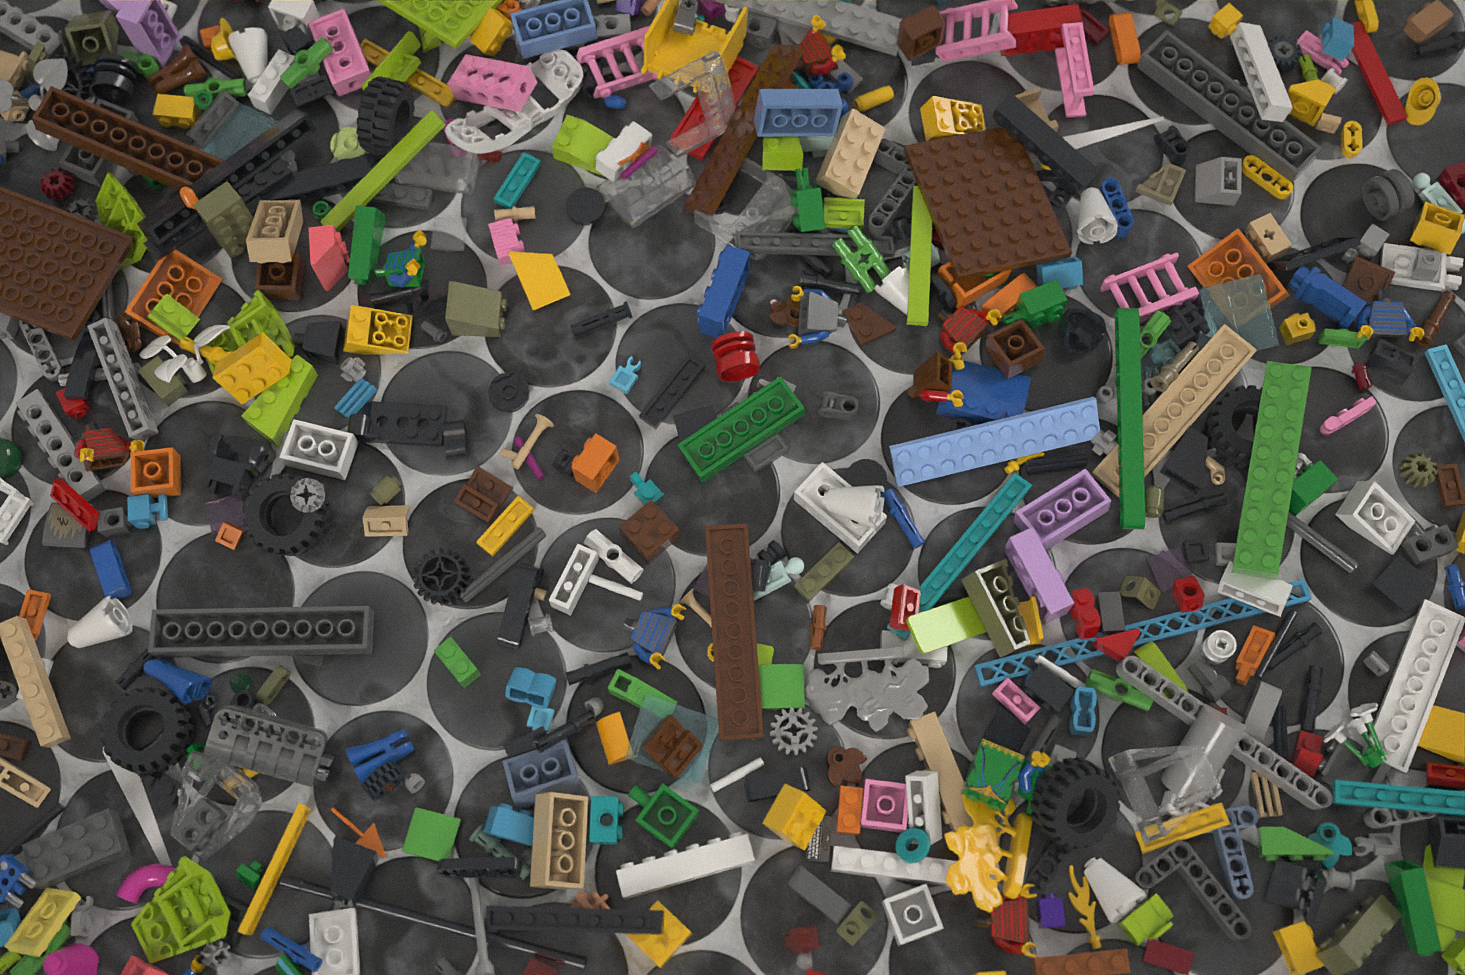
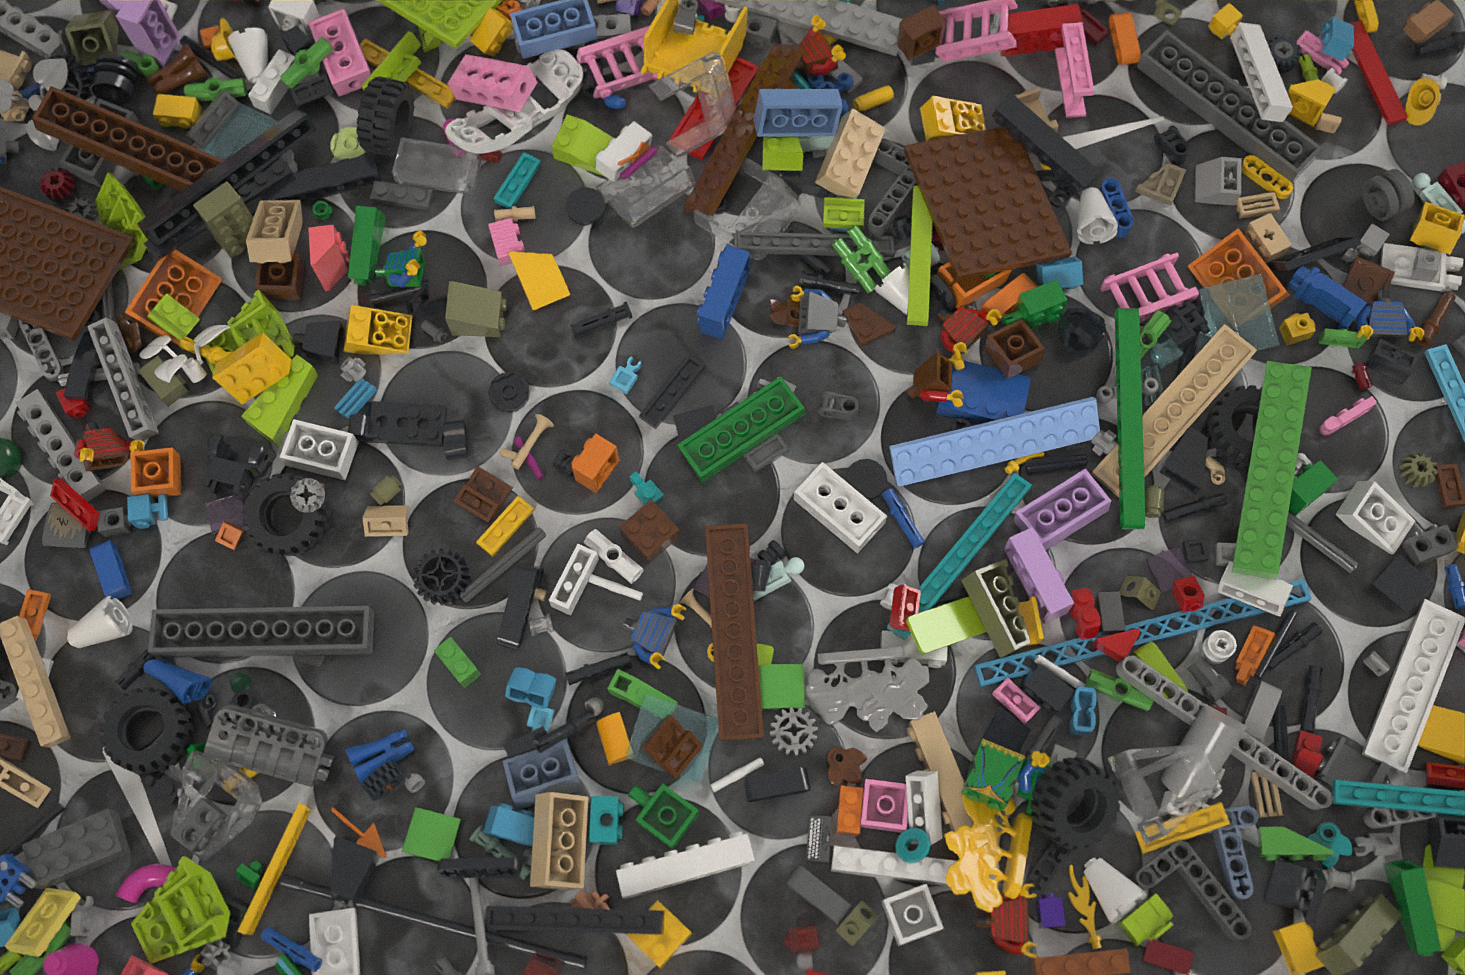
olive plate [28,42,47,83] -> none
orange arm [180,187,199,209] -> none
green plate [193,90,213,110] -> none
olive beam [255,665,290,706] -> none
lime tile [320,110,446,232] -> none
clear piece [431,216,467,252] -> none
red wheel [711,331,760,382] -> none
yellow brick [763,784,826,850] -> none
green brick [789,168,825,232] -> none
olive plate [794,542,854,602] -> none
dark orange pin [809,605,827,650] -> none
white cone [823,485,884,529] -> none
dark tan pin [1151,342,1199,392] -> none
plant [1323,703,1387,768] -> none
yellow beam [1341,121,1362,159] -> none
none -> tan tile [1235,192,1280,219]
none -> white pin [1421,74,1447,91]

